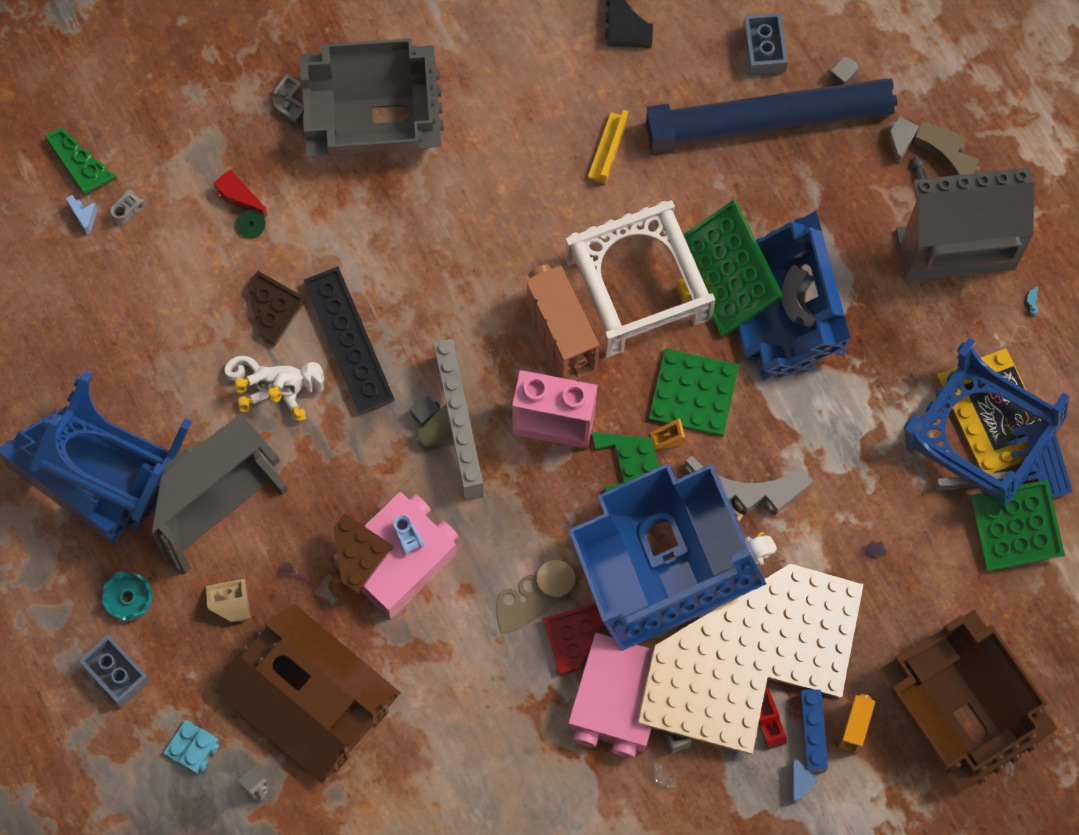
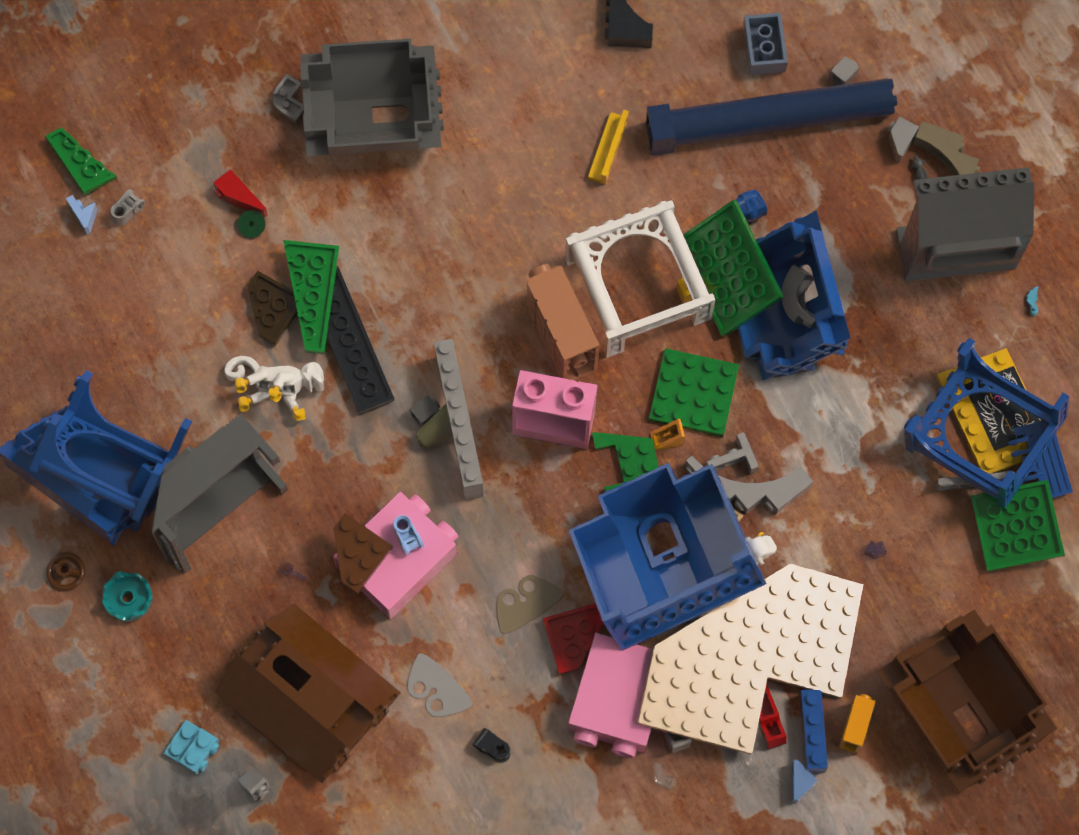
sand blue brick [78,634,150,708] -> none
tan slope [206,579,251,622] -> none
tan dish [537,560,575,598] -> none
none -> reddish brown piece [46,553,85,591]
none -> green wing [283,240,340,355]
none -> light grey piece [408,653,472,717]
none -> black piece [472,728,511,763]
none -> light grey bracket [706,432,759,475]
none -> blue helmet [734,189,767,223]

